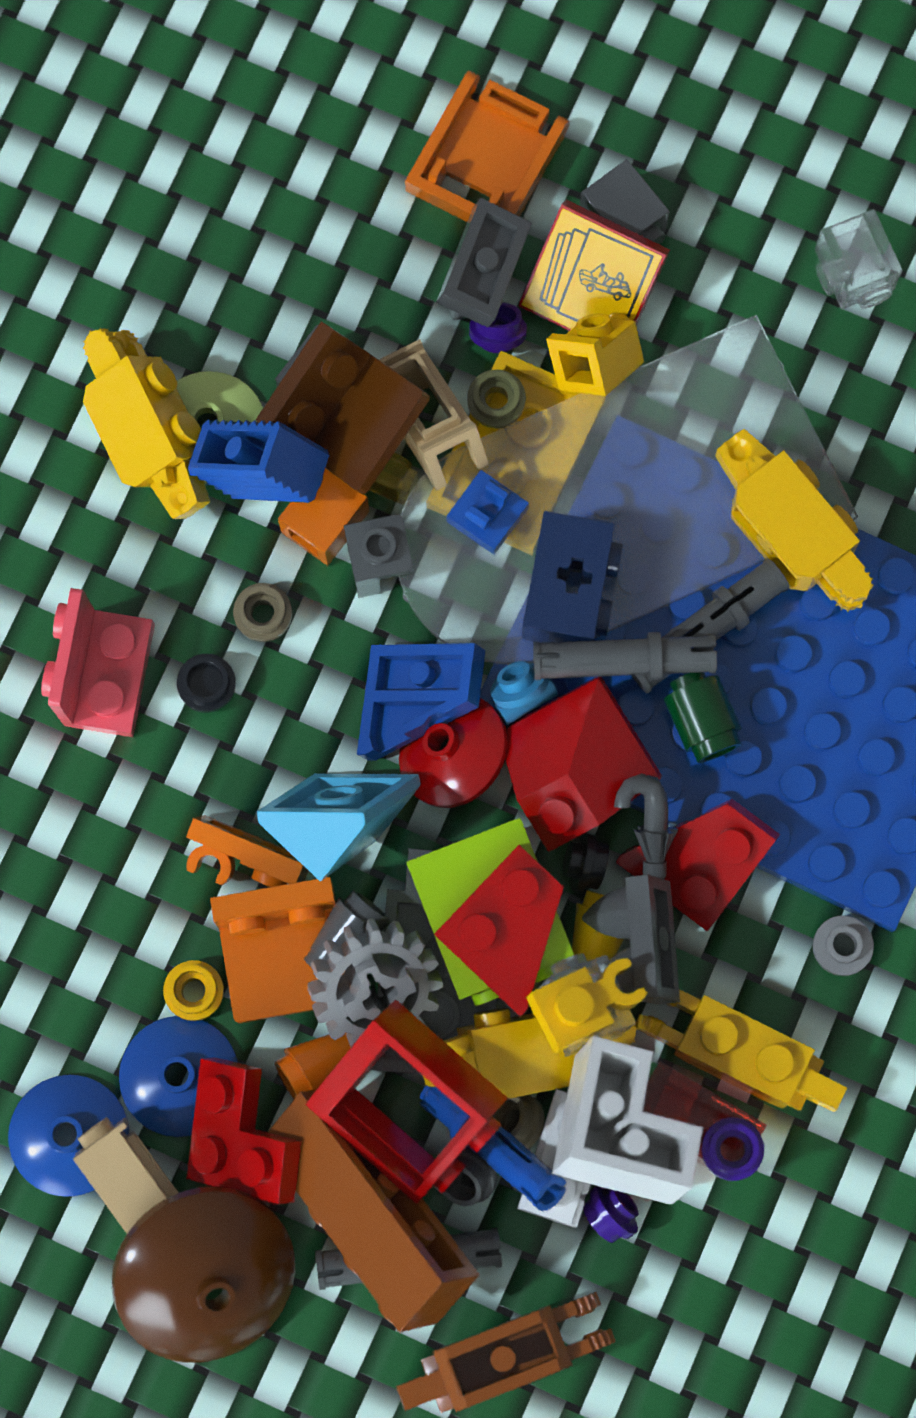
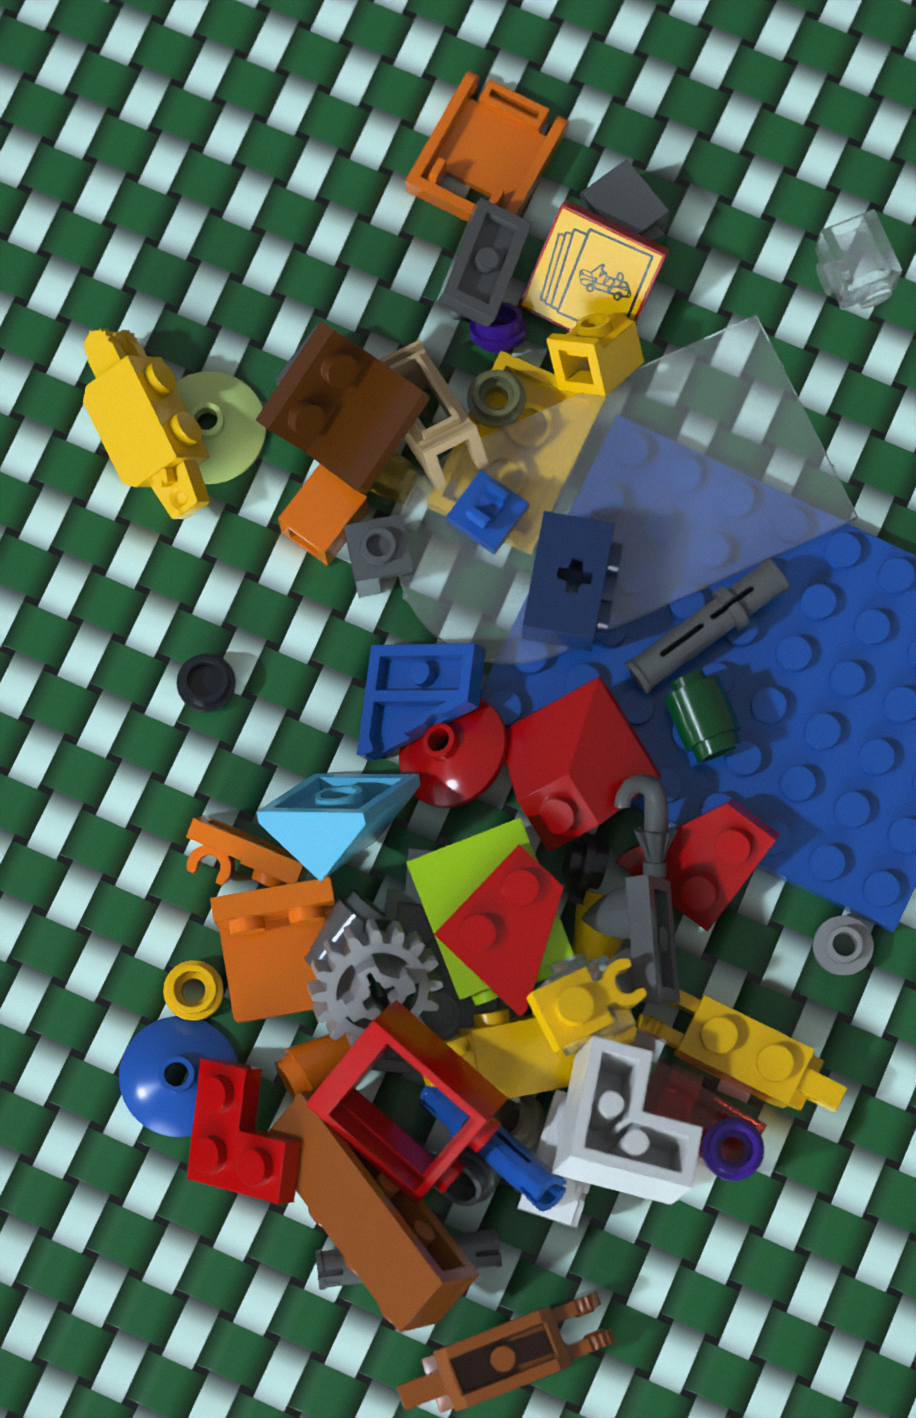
blue dish [8,1075,130,1197] -> none
coral bracket [41,588,155,737] -> none
tan window [73,1117,179,1233] -> none
reddish brown dish [112,1187,295,1363] -> none
blue brick [188,419,329,503] -> none
dark tan plate [233,583,292,642] -> none
dark azure plate [490,661,558,725] -> none
dark grey pin [533,632,717,681] -> none
dark purple plate [583,1185,639,1243] -> none
yellow hinge [715,429,874,612] -> none

